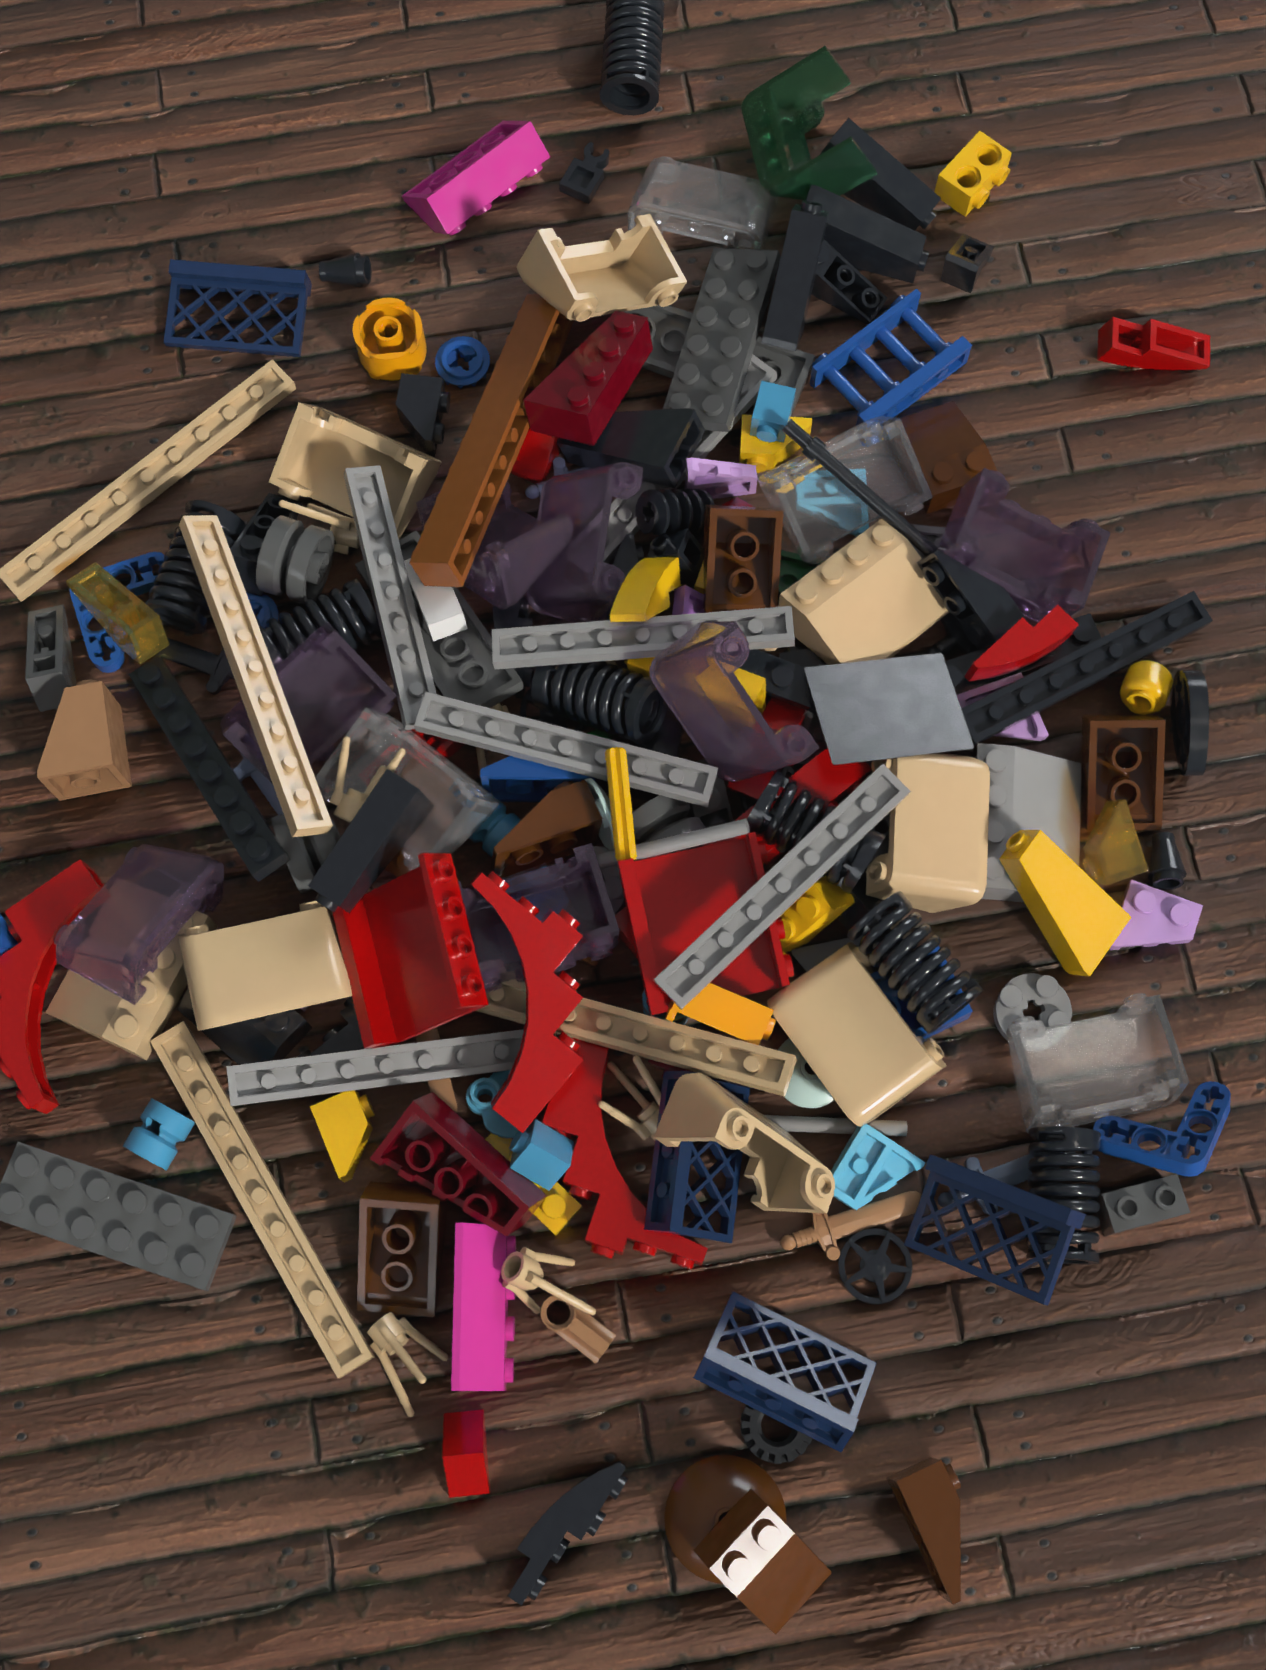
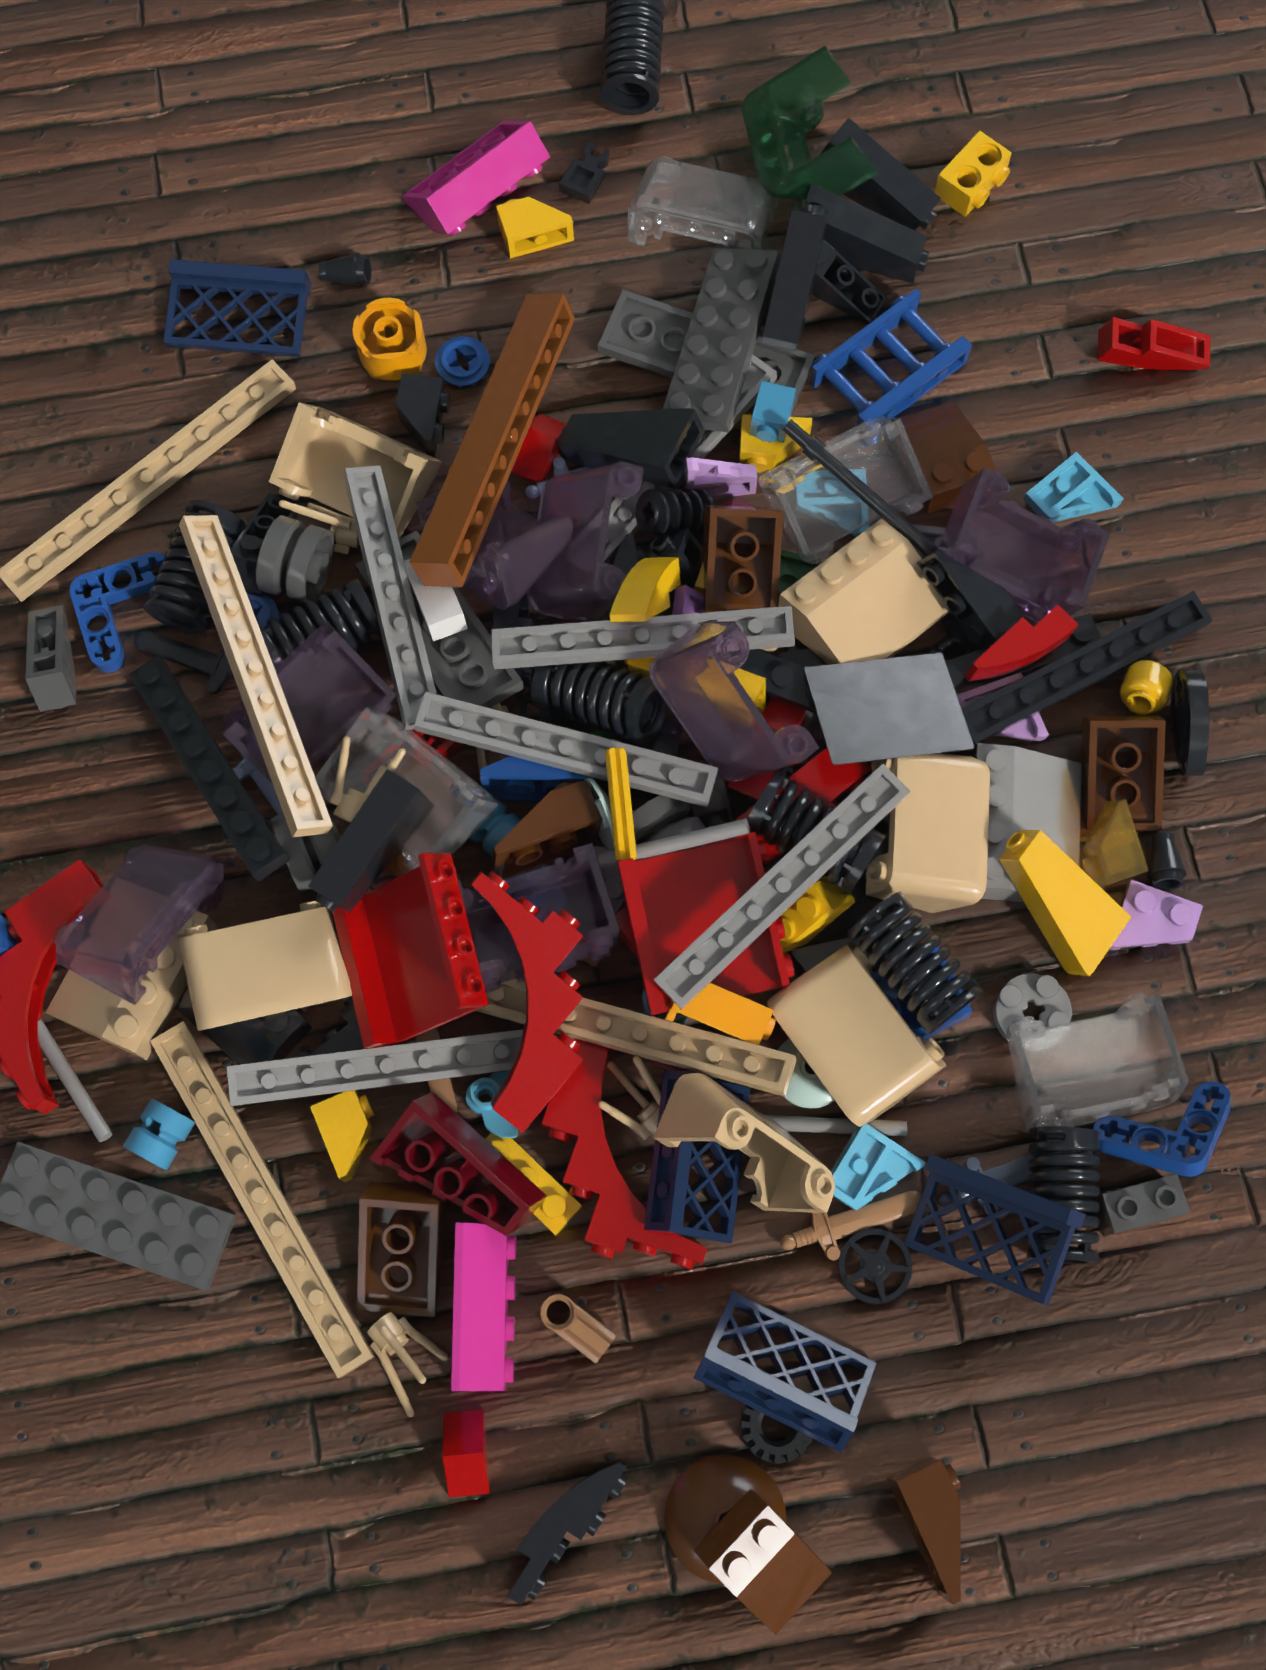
medium nougat slope [37,680,132,801] -> none
clear yellow slope [66,562,169,665] -> none
tan plant [501,1247,596,1315] -> none
dark azure brick [509,1119,574,1191] -> none
tan windscreen [516,214,687,322] -> none
dark red wedge [523,311,653,446] -> none
black slope [941,234,994,293] -> none
none -> light grey bar [38,1019,113,1142]
none -> yellow slope [496,197,574,259]
none -> medium azure wing [1023,452,1124,524]

